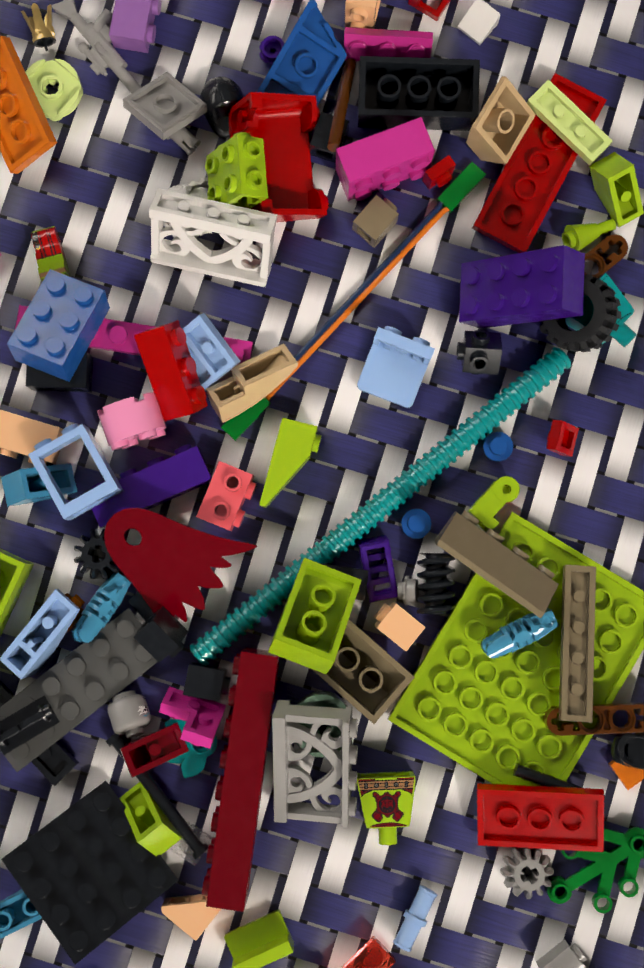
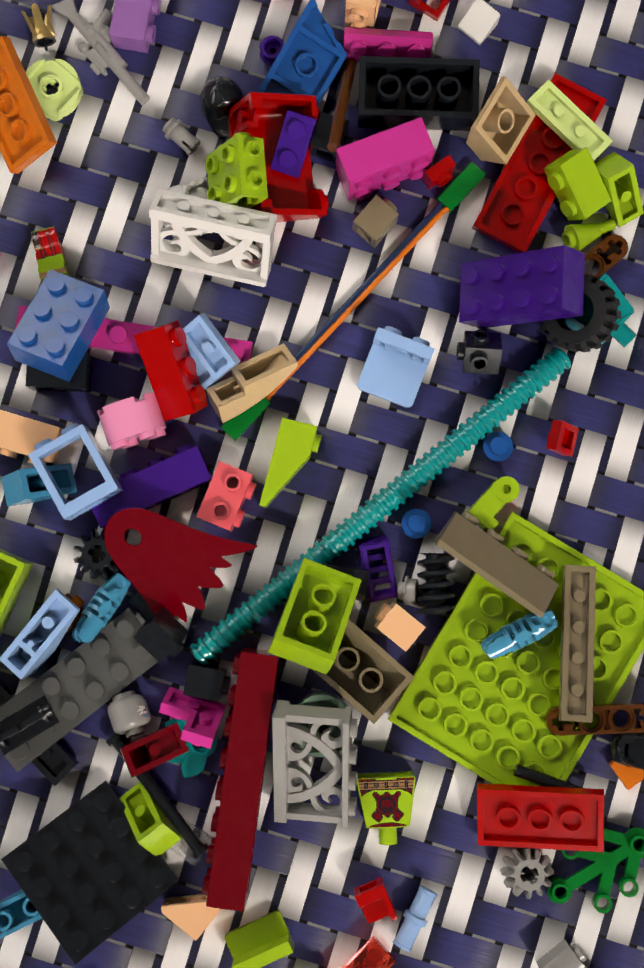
light grey tile [123,72,207,140] -> none
none -> dark purple plate [270,109,317,178]
none -> red panel [354,876,398,923]
none -> lime brick [544,147,612,221]

